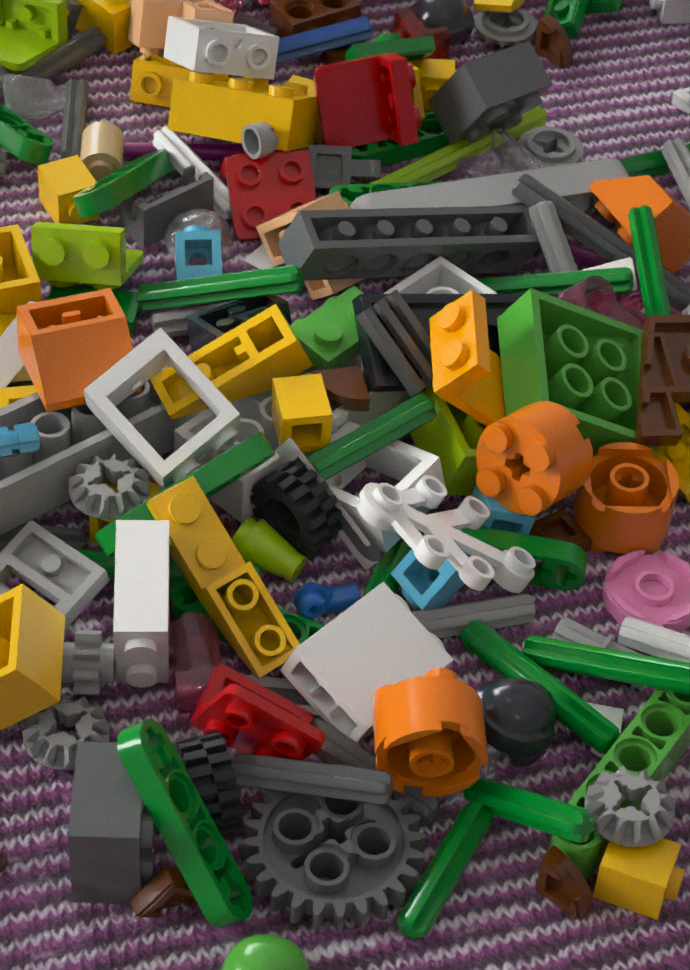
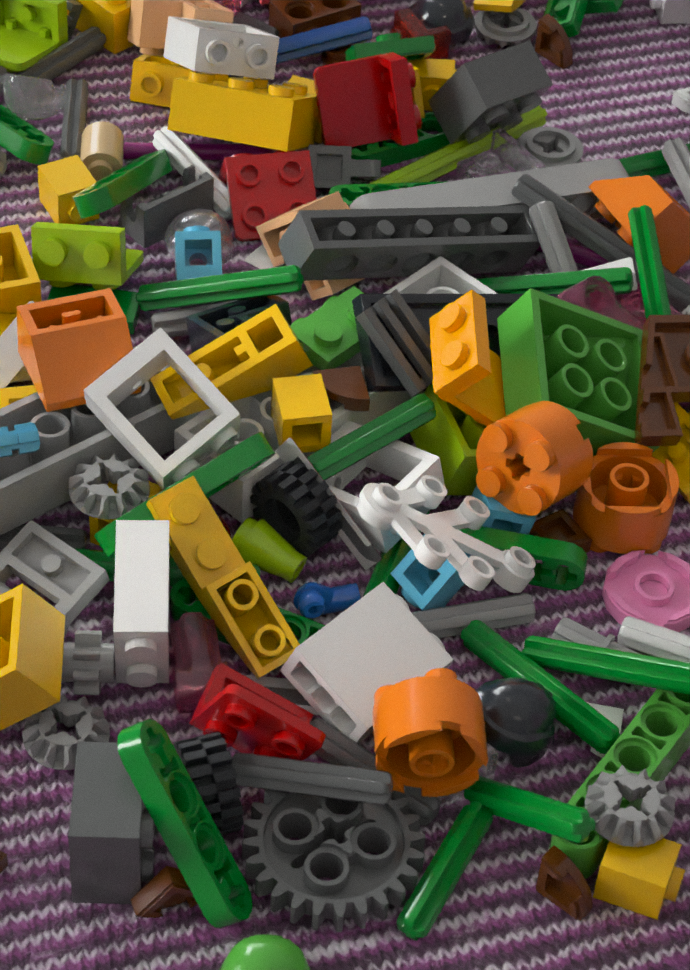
light grey hinge [241,122,279,159] -> none

